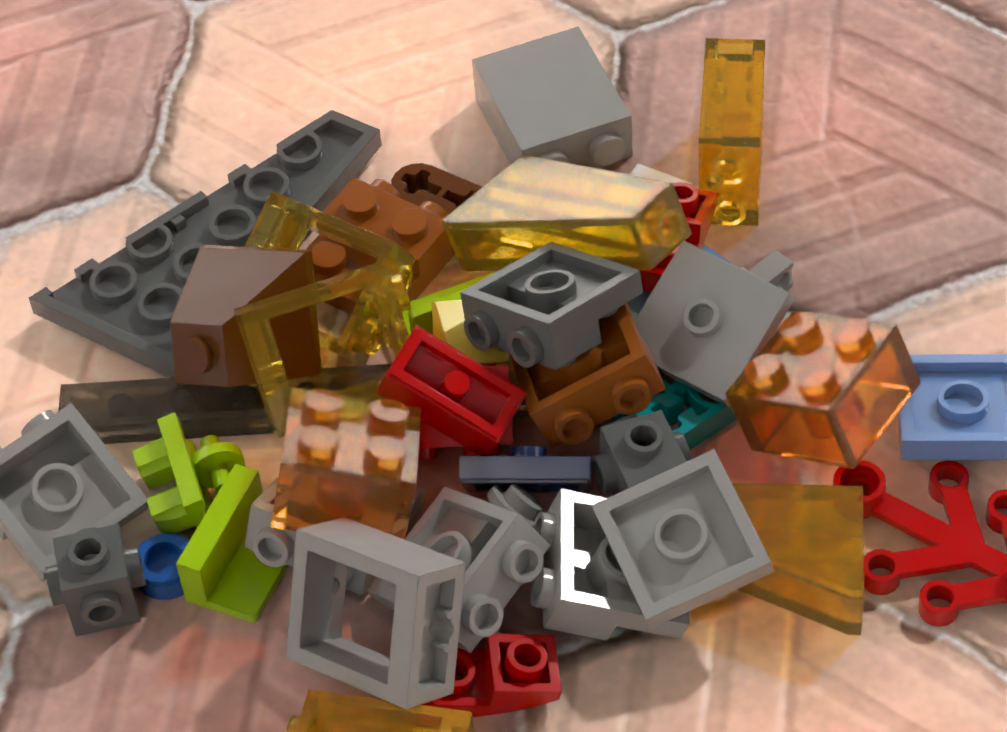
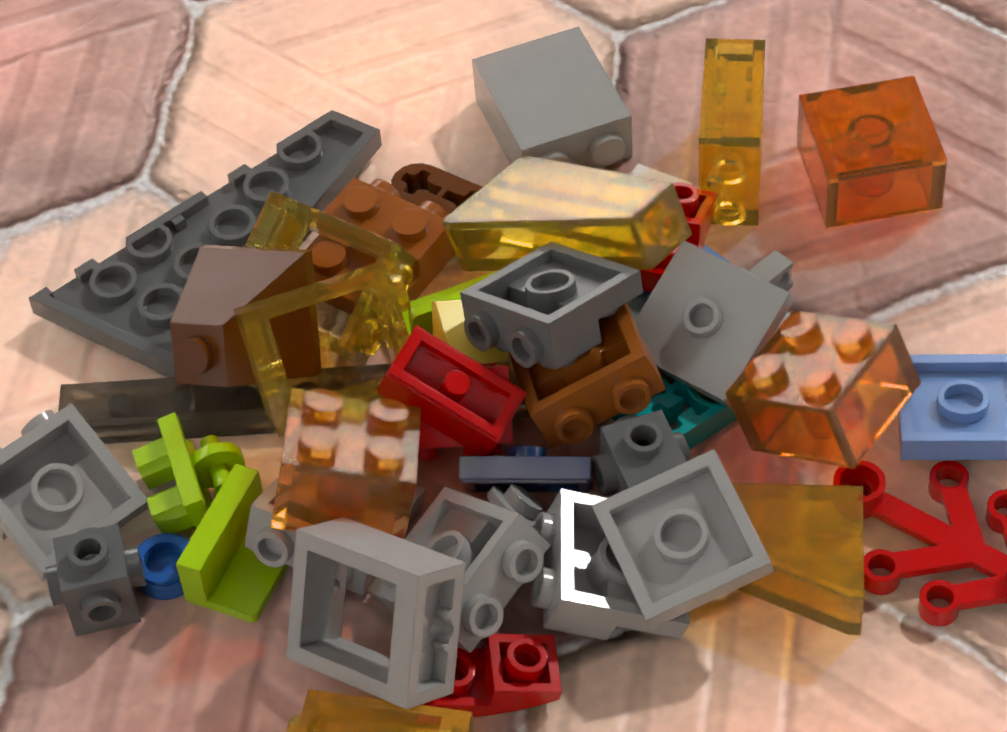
none -> clear orange brick [797,76,947,229]

